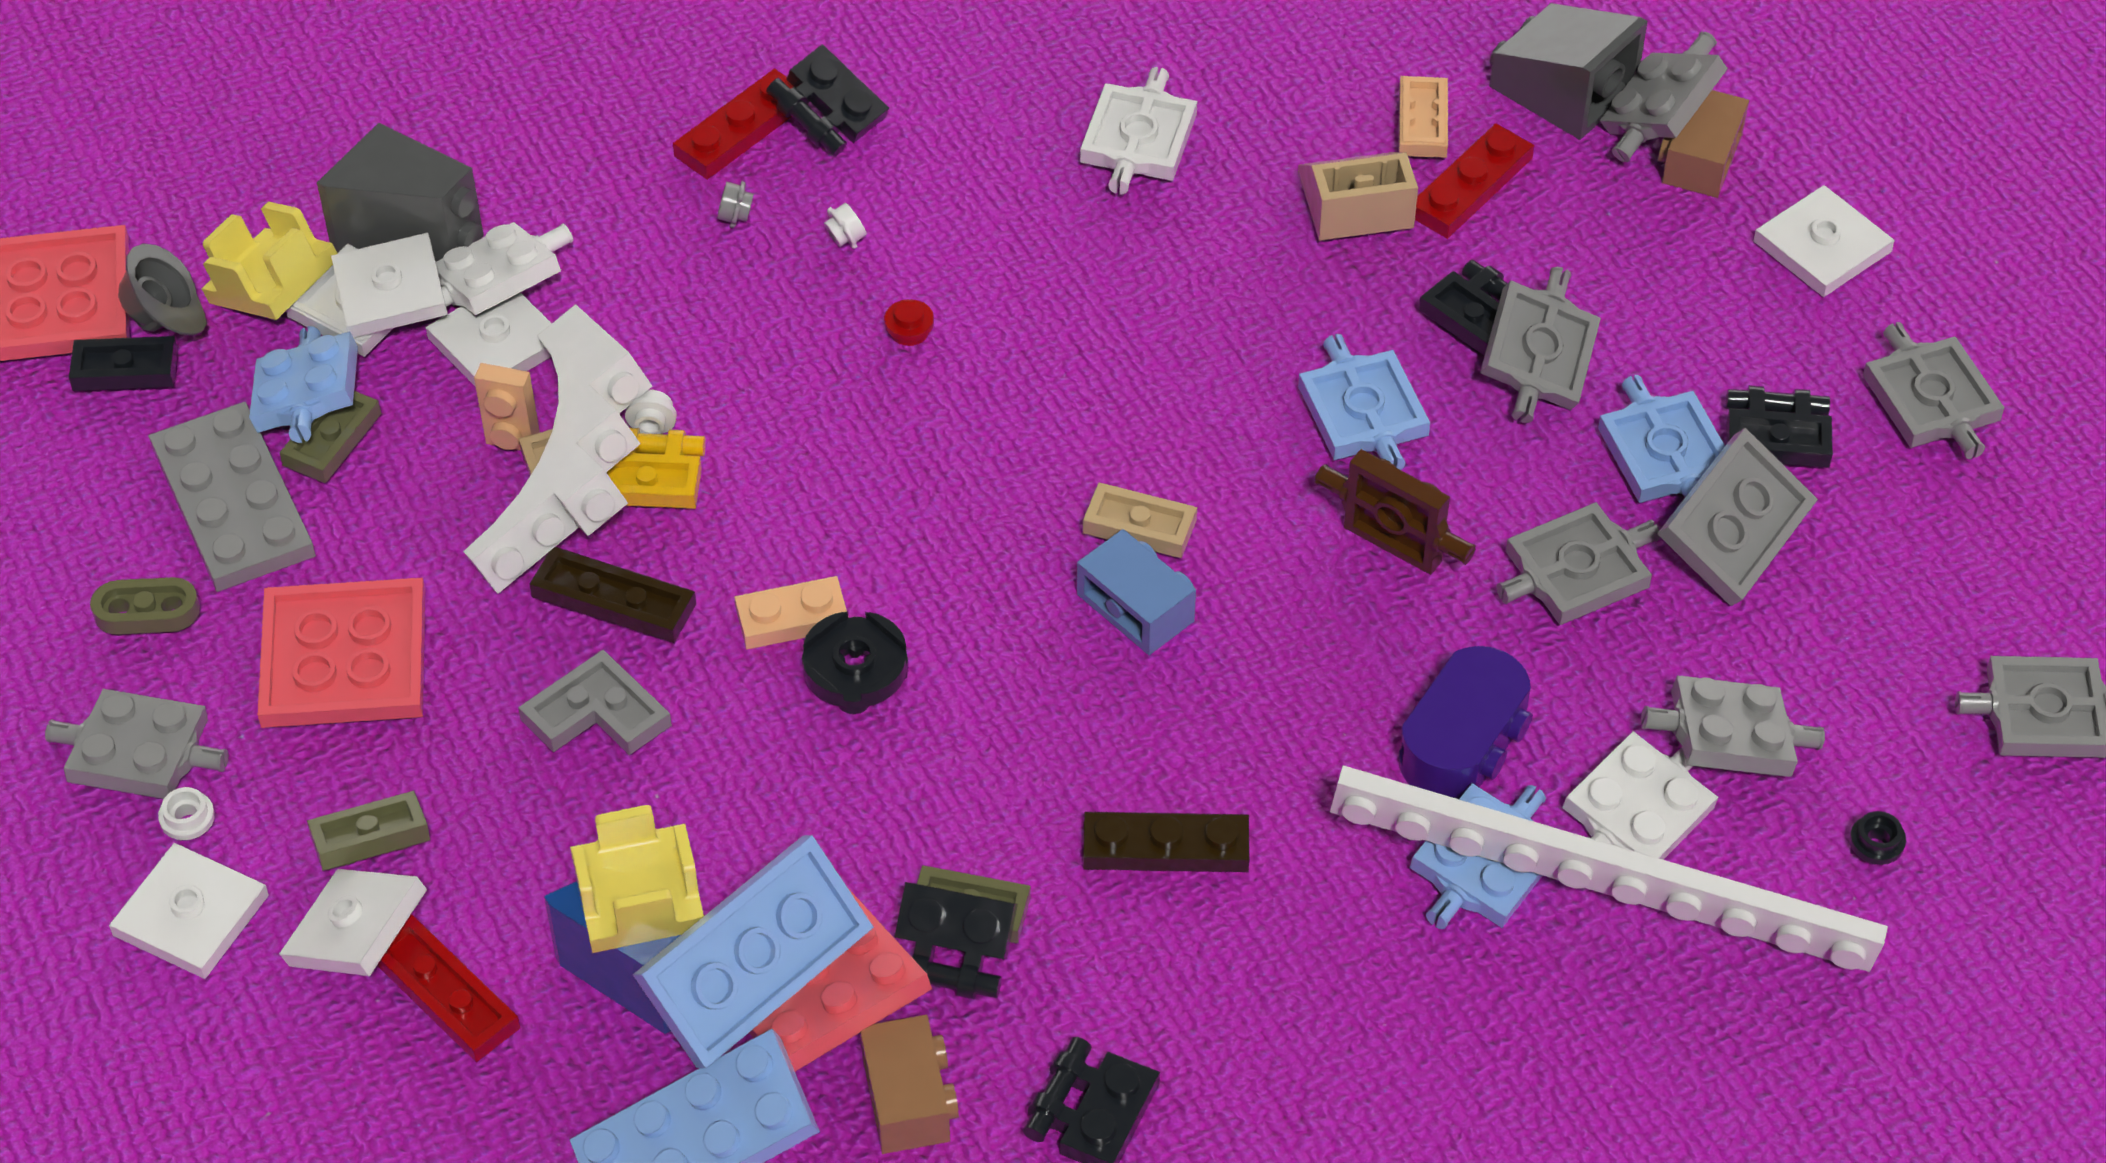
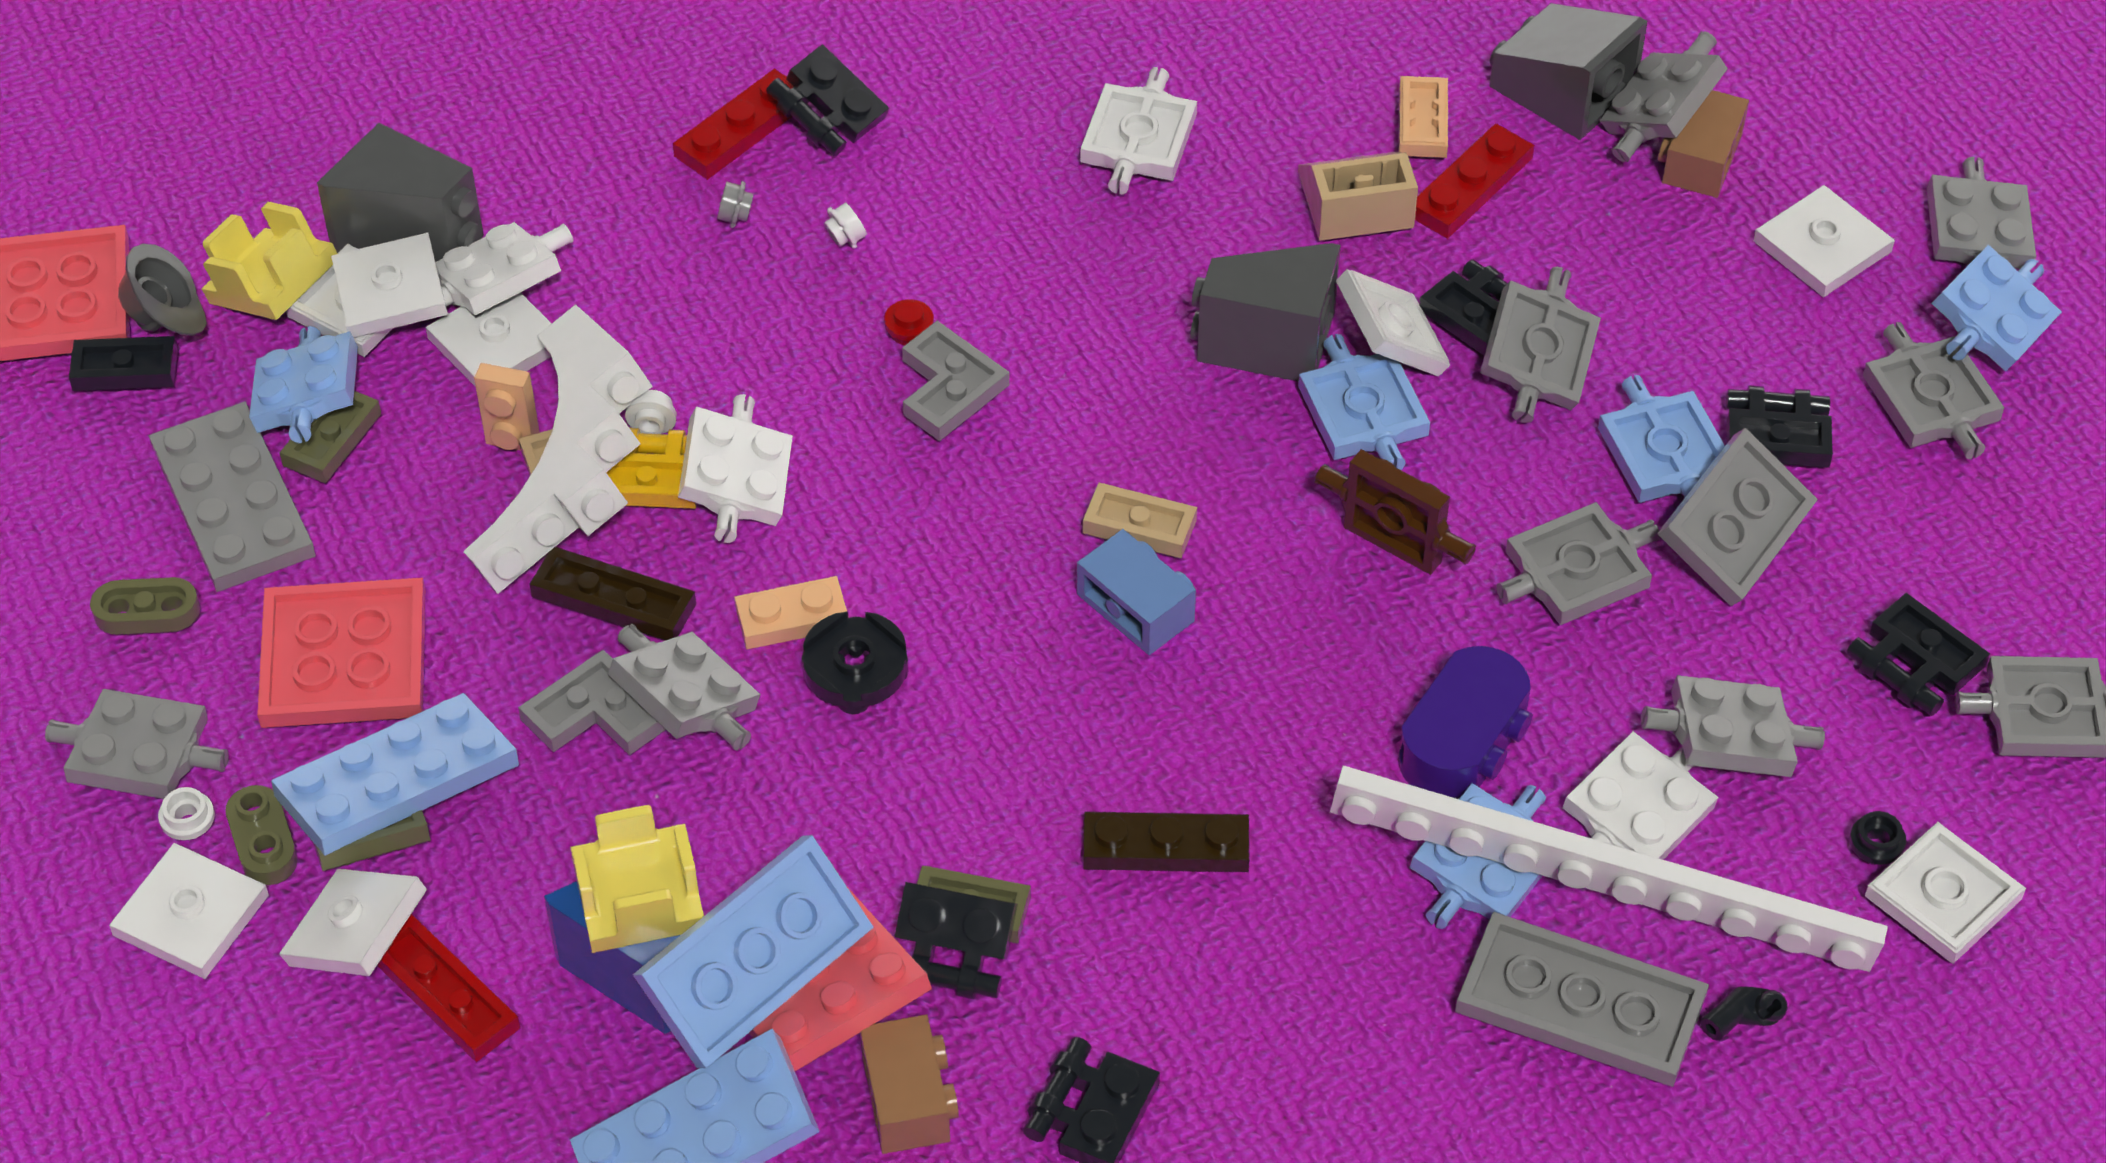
none -> olive plate [226,785,298,885]
none -> light blue plate [271,693,519,856]
none -> light grey plate [608,624,760,750]
none -> white plate [678,394,792,543]
none -> light grey plate [902,321,1010,441]
none -> dark grey slope [1190,243,1341,382]
none -> white plate [1336,269,1450,376]
none -> light grey plate [1455,912,1709,1087]
none -> black arm [1700,987,1788,1041]
none -> black plate [1846,593,1990,716]
none -> white plate [1865,822,2026,964]
none -> light grey plate [1927,157,2036,269]
none -> light blue plate [1931,244,2062,372]

